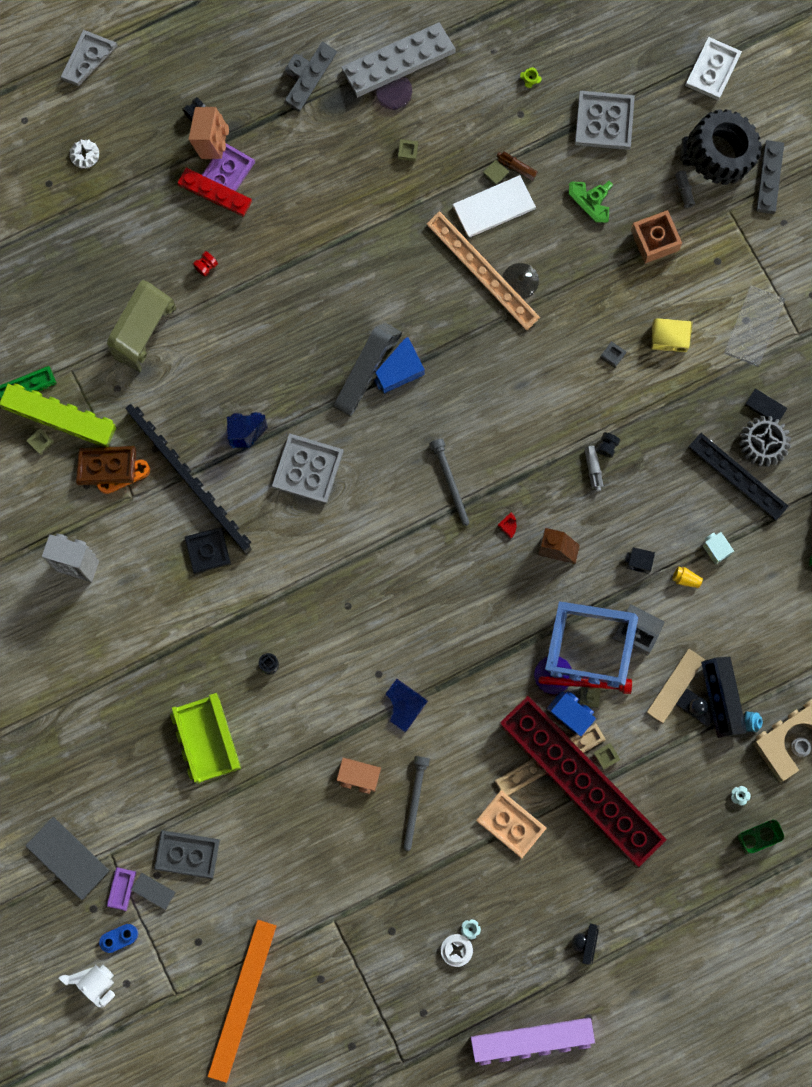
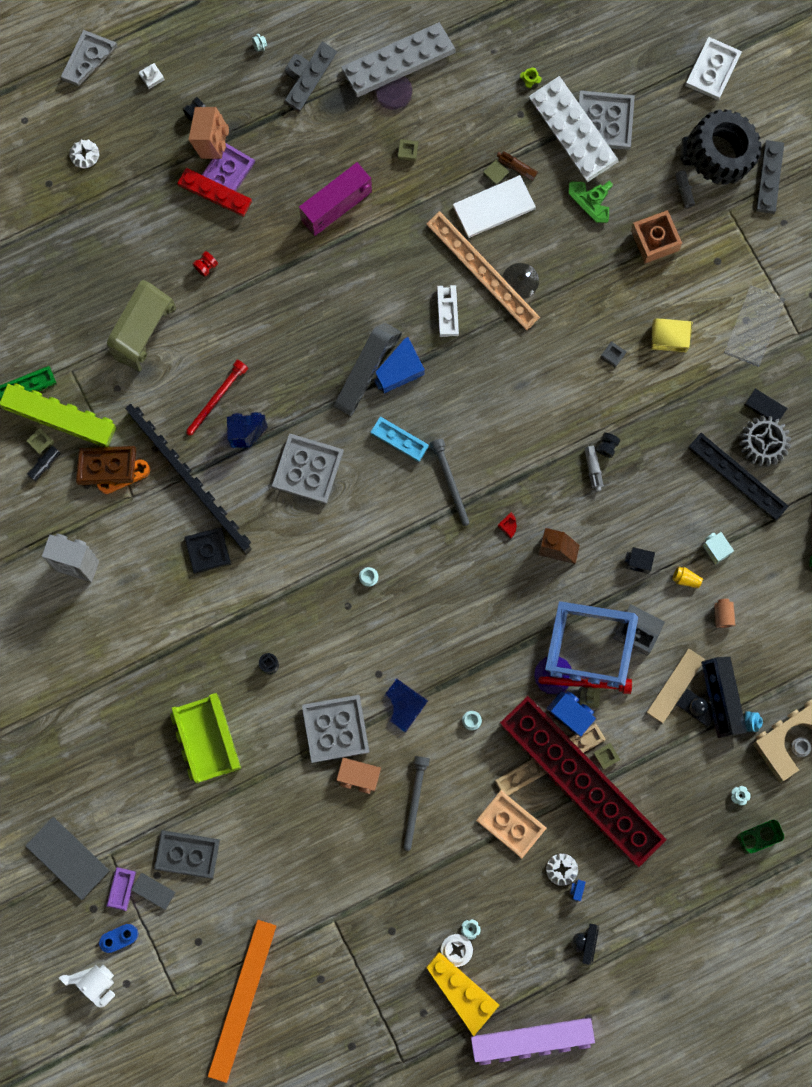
none -> black pin [27,445,61,482]
none -> white tile [139,63,164,89]
none -> red piece [186,359,249,436]
none -> light aqua plate [252,34,267,52]
none -> magenta brick [299,162,372,236]
none -> light grey plate [302,695,370,763]
none -> light aqua plate [359,567,378,587]
none -> medium azure plate [370,417,429,462]
none -> yellow wing [426,952,500,1036]
none -> white plate [437,285,459,337]
none -> light aqua plate [462,711,482,731]
none -> white plate [529,76,619,182]
none -> white gear [546,854,578,886]
none -> blue plate [569,880,586,902]
none -> nougat brick [714,599,736,628]

